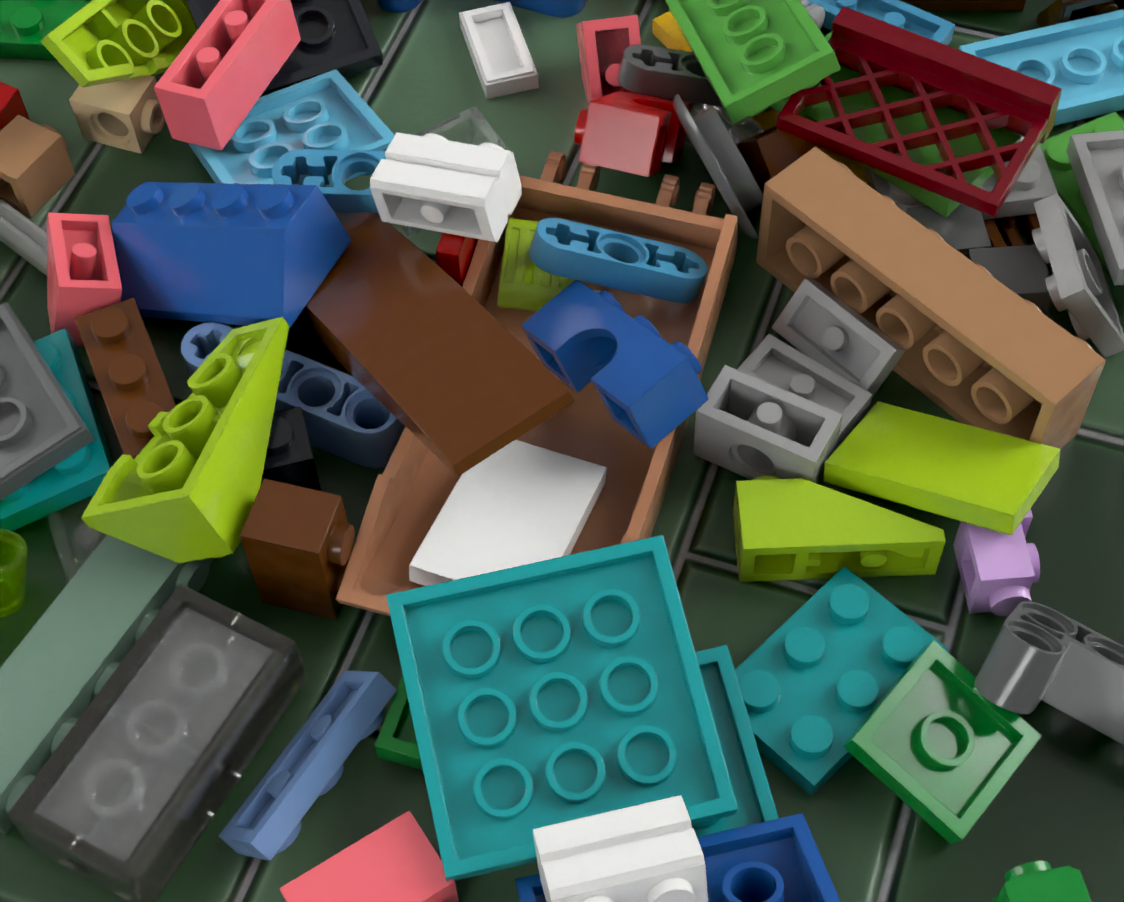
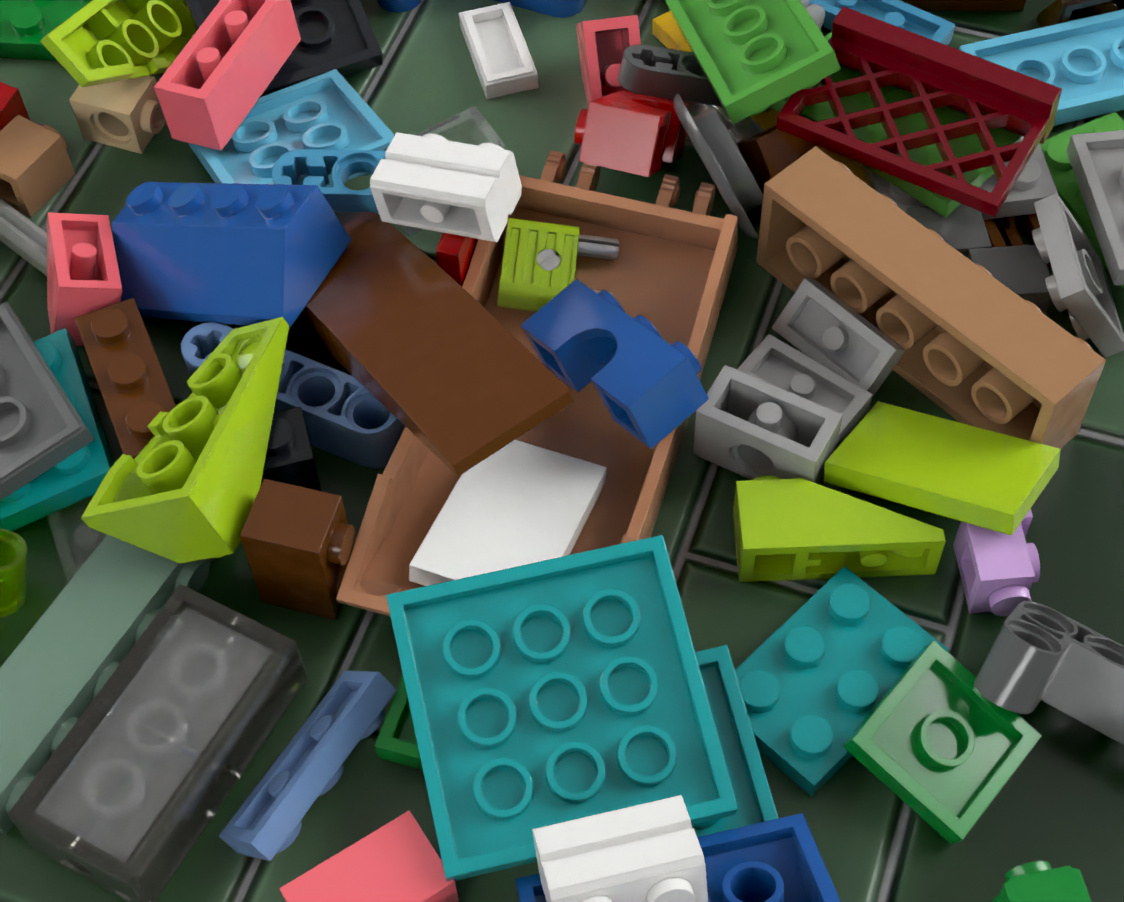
dark azure beam [528,218,708,303] -> none

